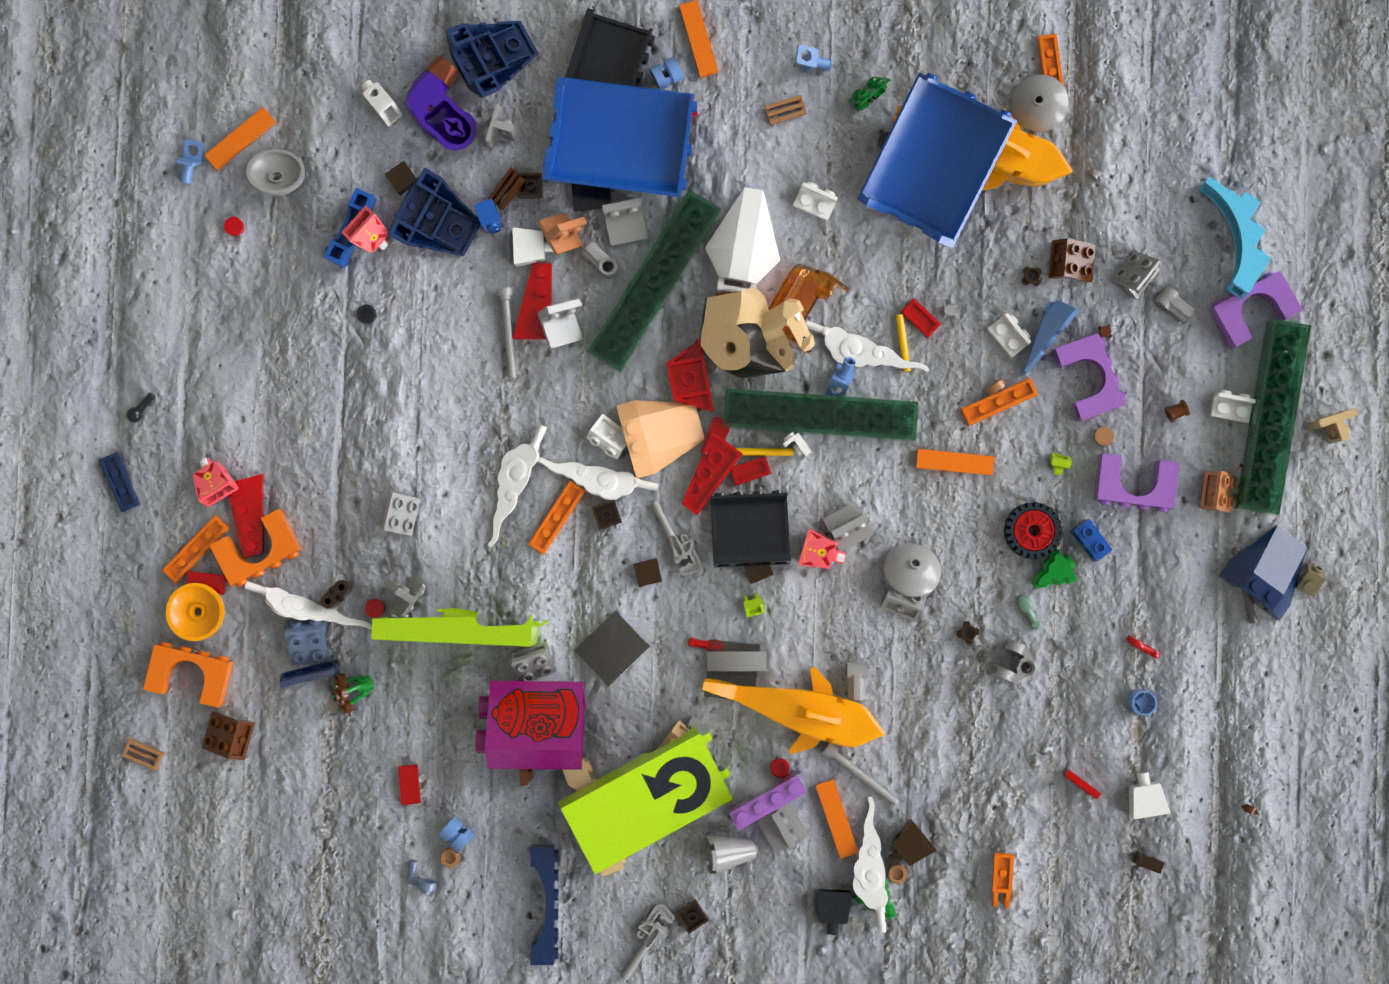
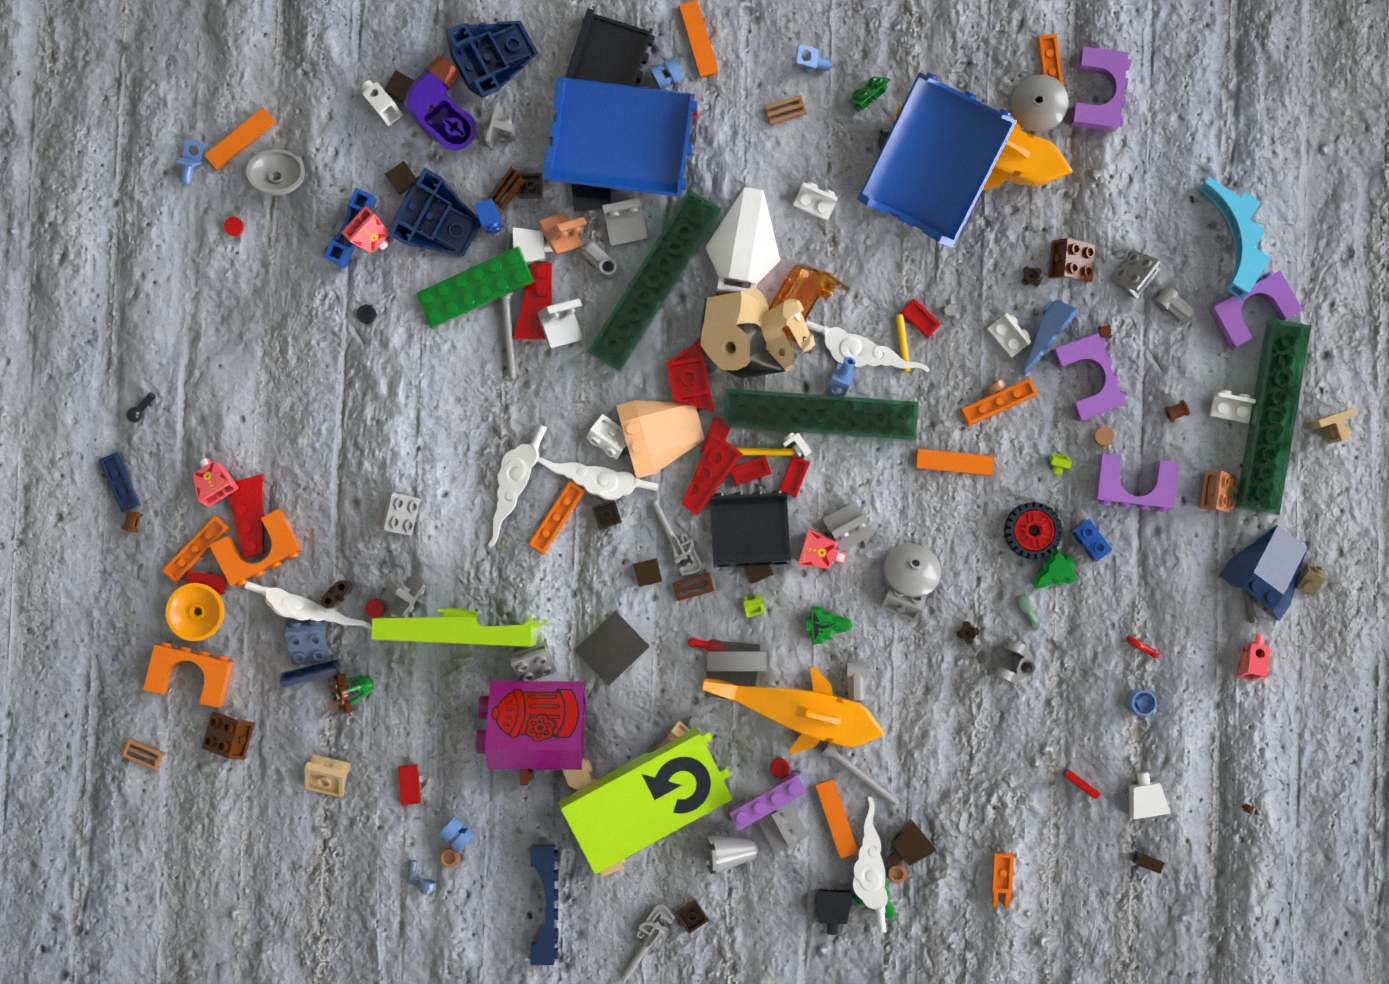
none -> reddish brown bush [121,510,143,533]
none -> tan bracket [305,754,351,798]
none -> dark brown piece [384,70,414,103]
none -> green plate [416,246,534,329]
none -> reddish brown tile [673,573,714,601]
none -> red tile [778,455,810,498]
none -> green rock [805,607,852,645]
none -> medium lavender arch [1070,46,1131,132]
none -> coral torso [1236,634,1270,681]

